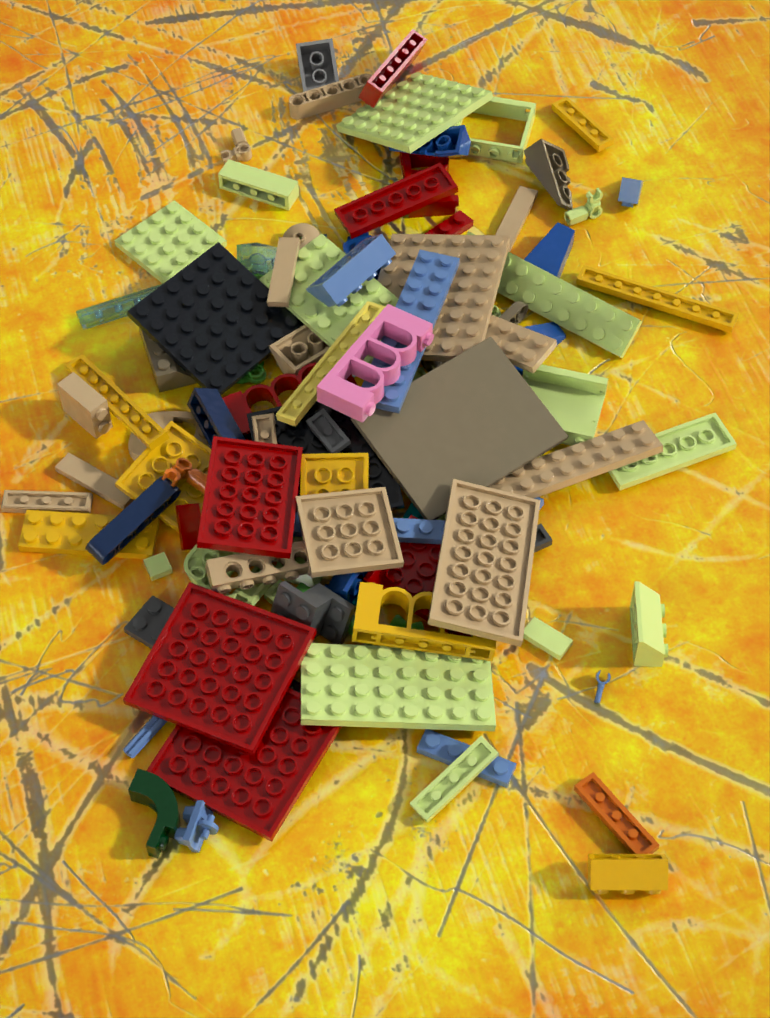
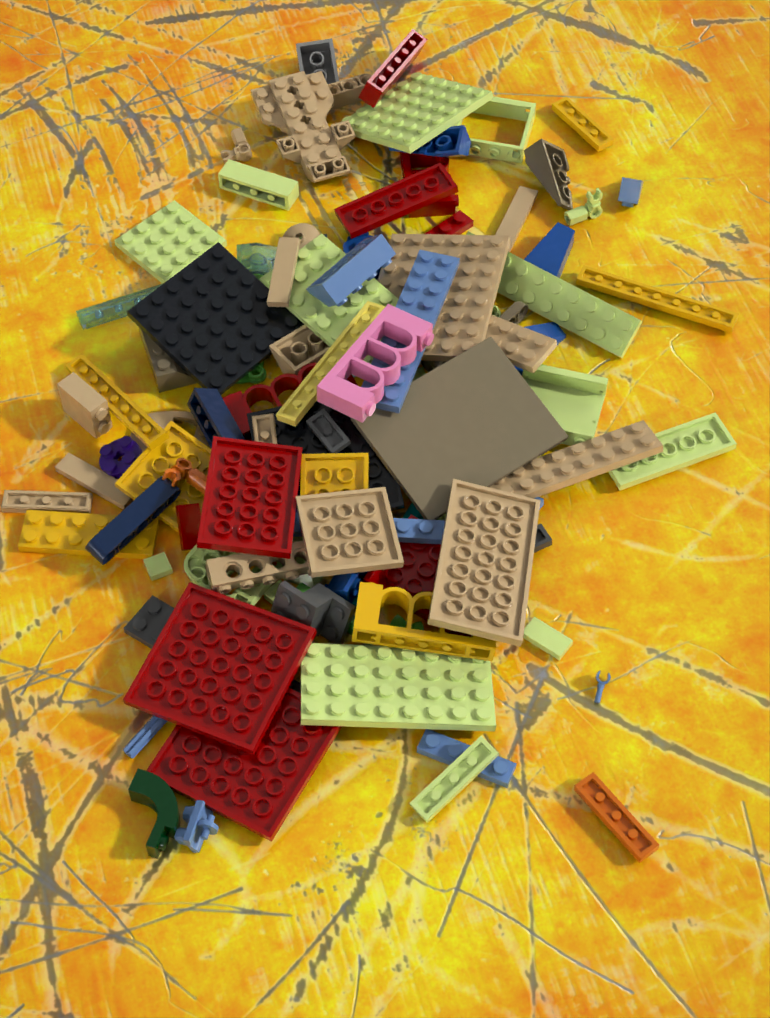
yellow brick [588,854,668,894] -> none
yellowish green slope [630,581,668,667] -> none
none -> dark purple plate [99,436,142,479]
none -> tan piece [251,71,355,183]

